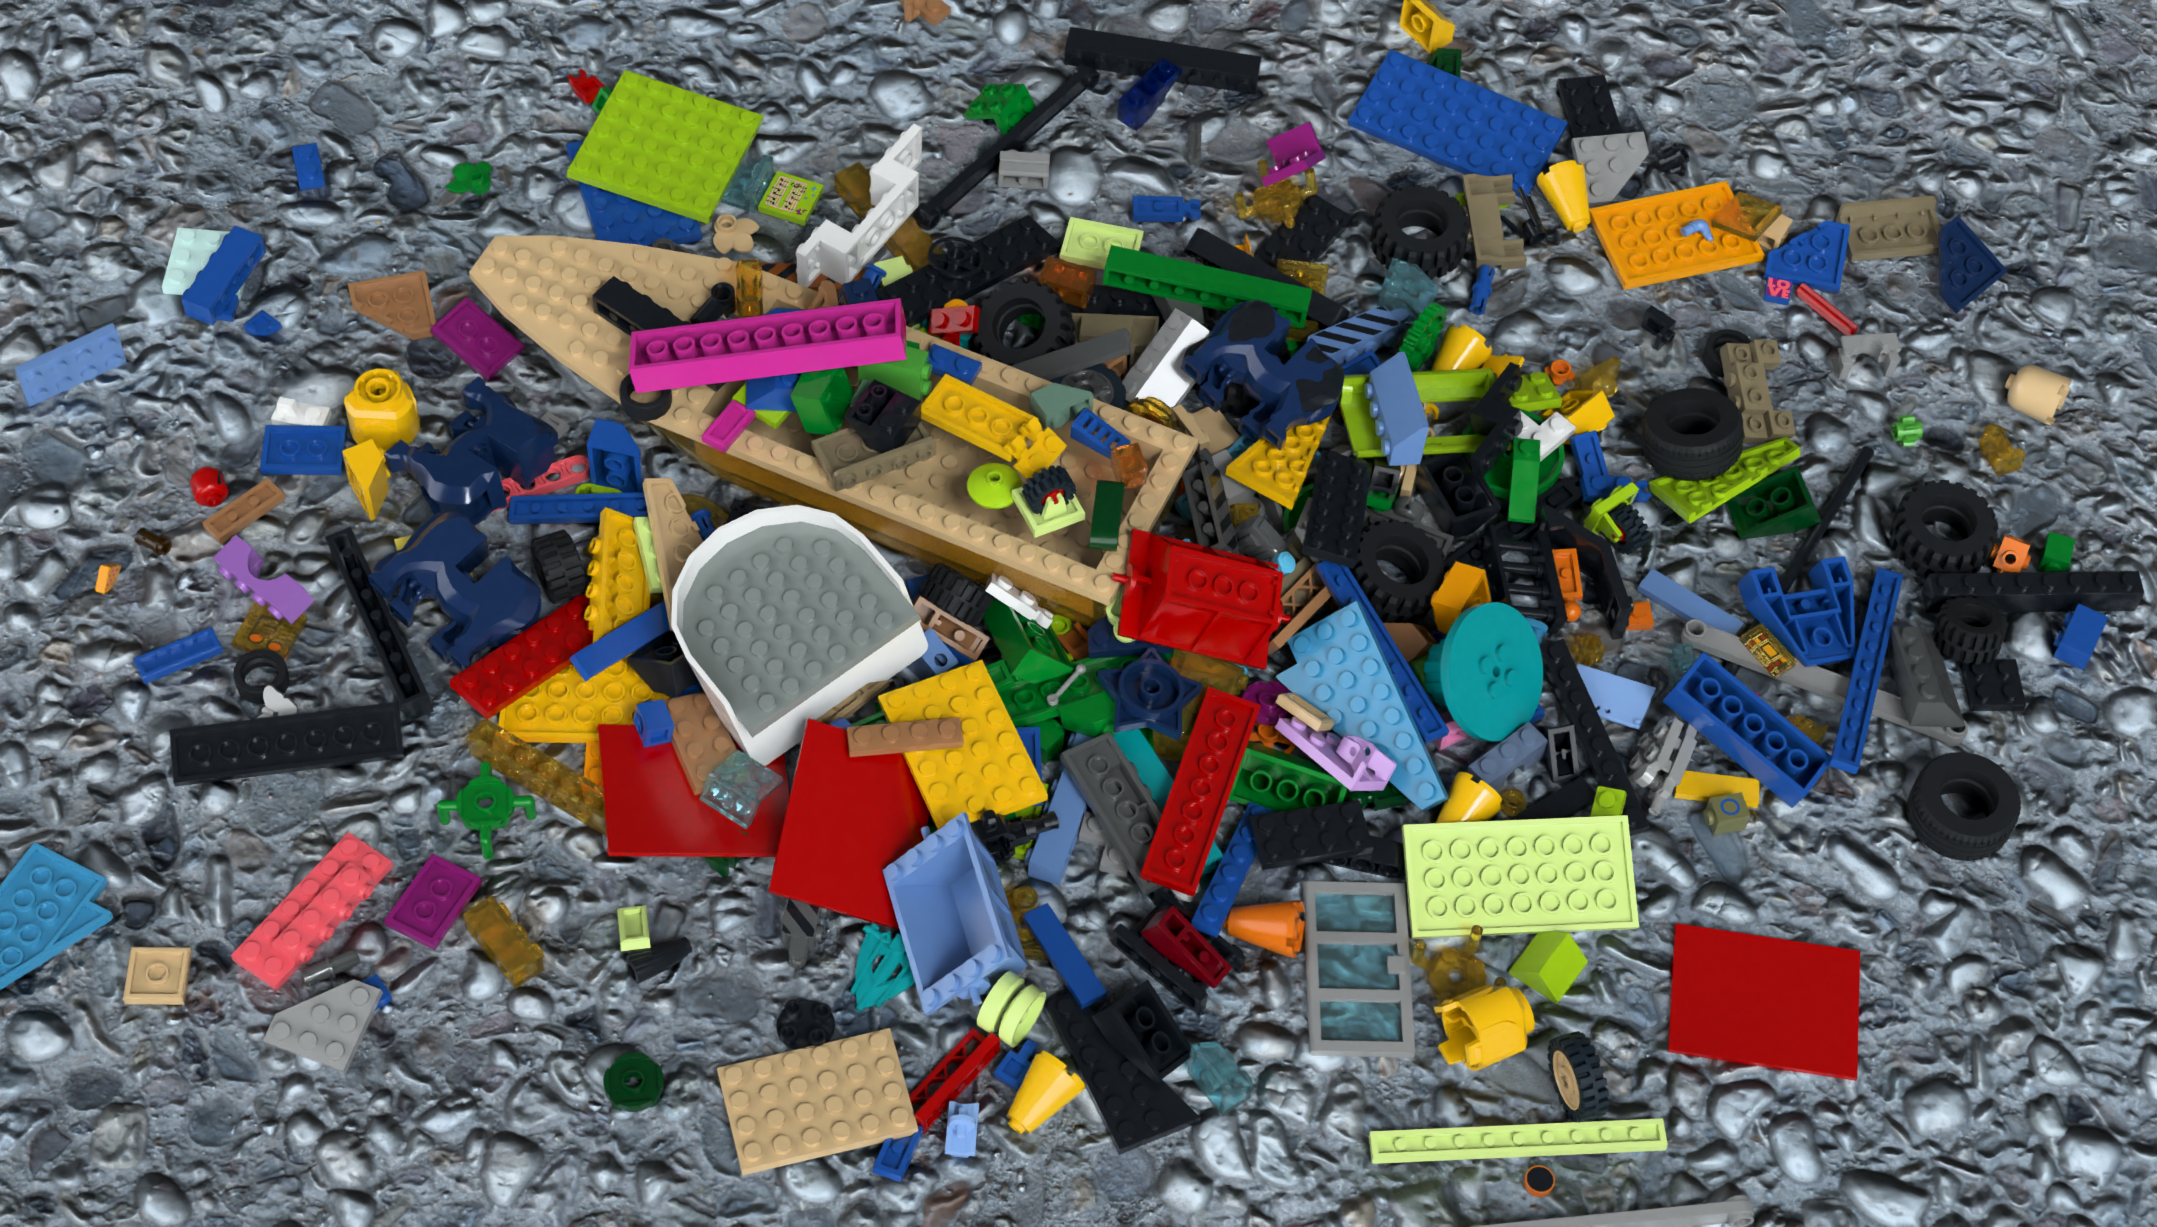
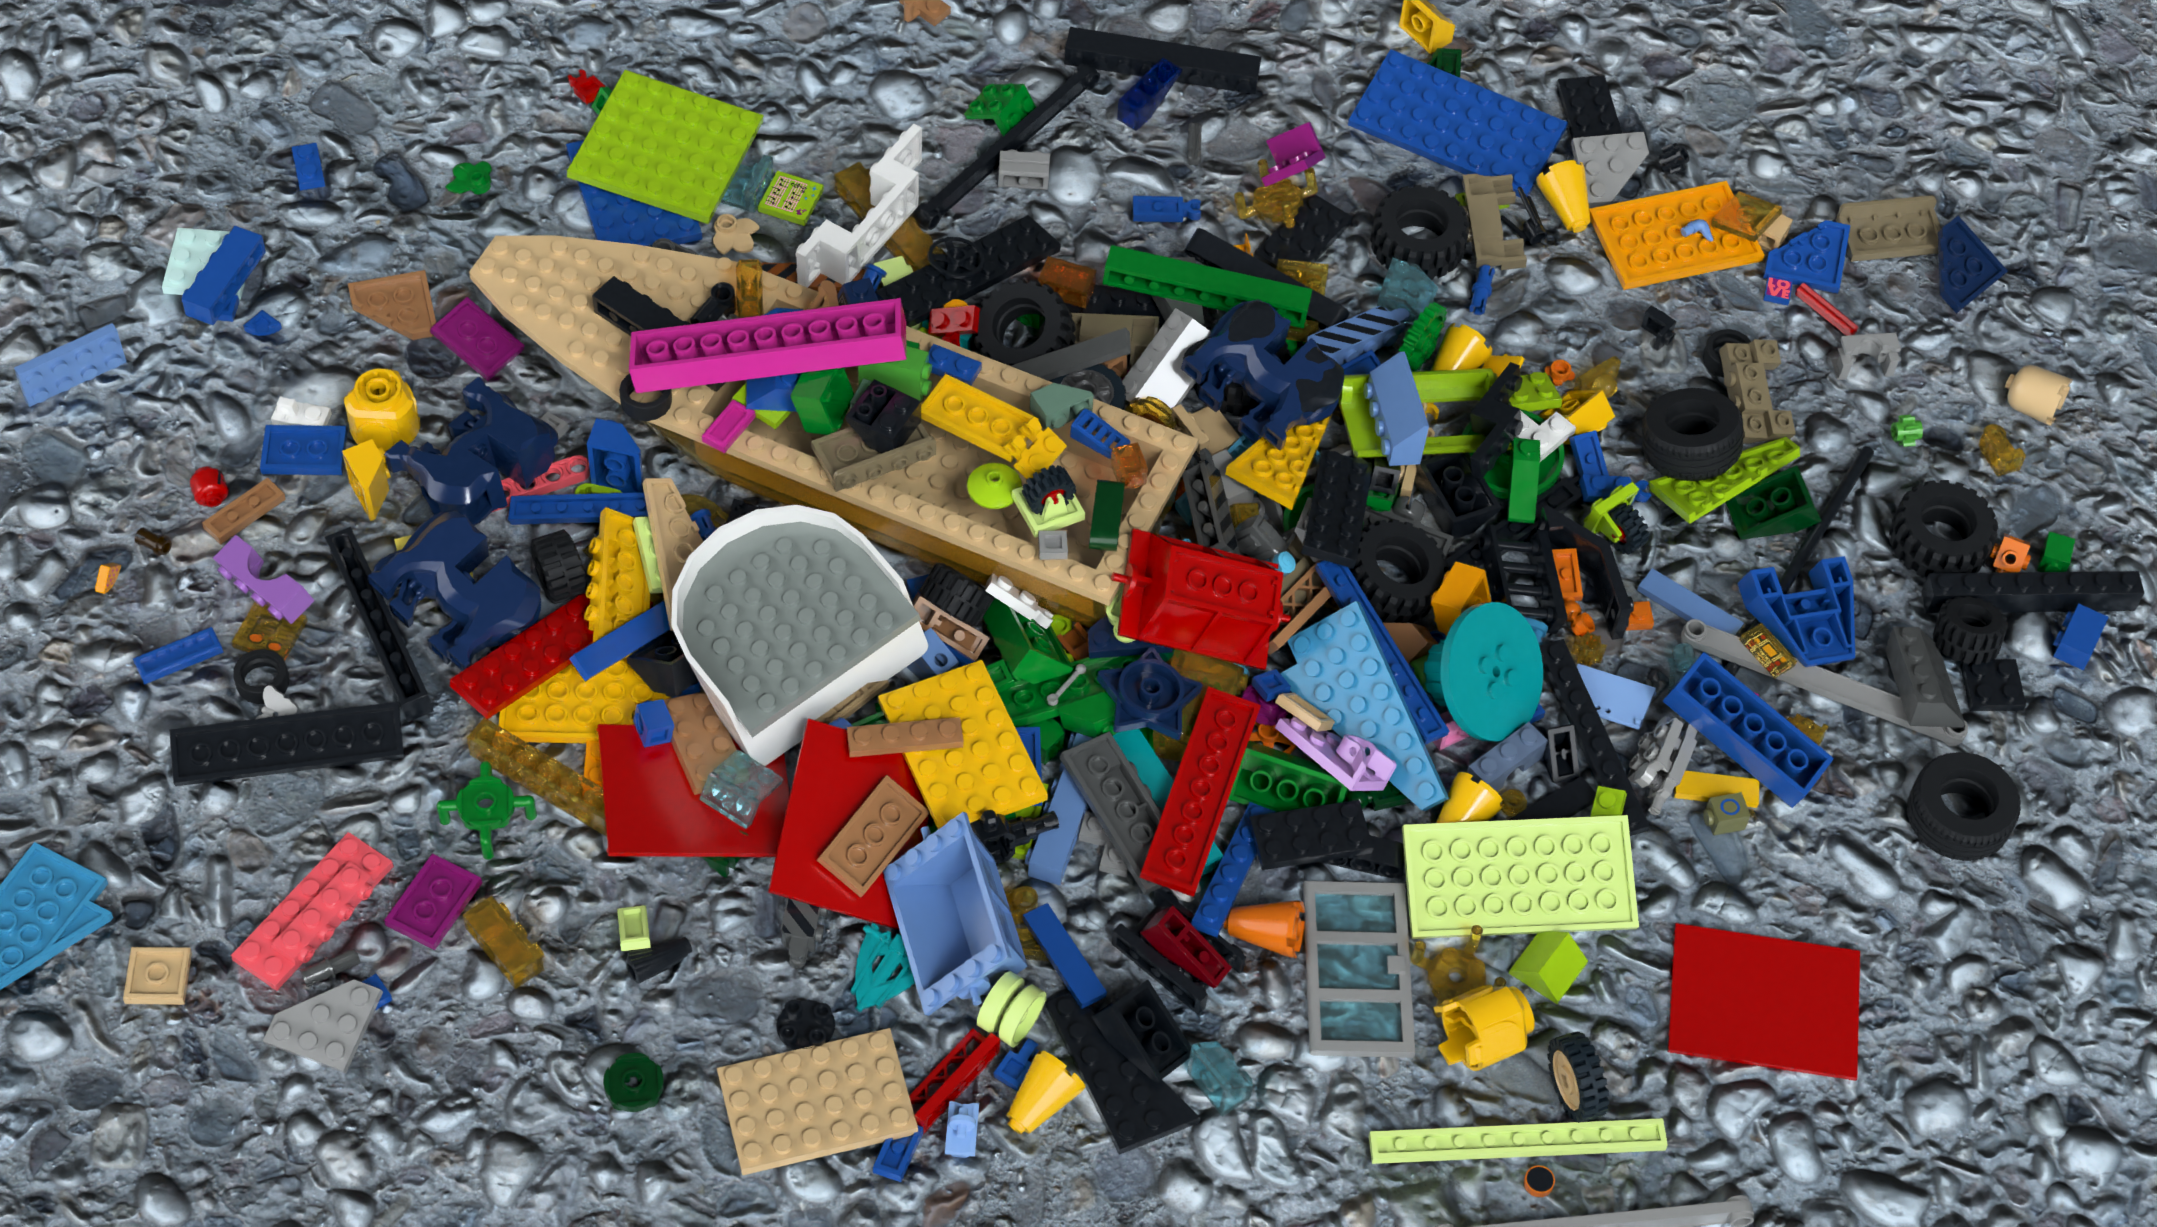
yellowish green plate [1059,217,1144,270] -> none
blue plate [1829,567,1903,775] -> none
none -> medium nougat plate [817,775,930,897]
none -> light grey plate [1038,531,1068,560]
none -> blue plate [1252,669,1291,702]
none -> orange plate [1571,611,1595,641]

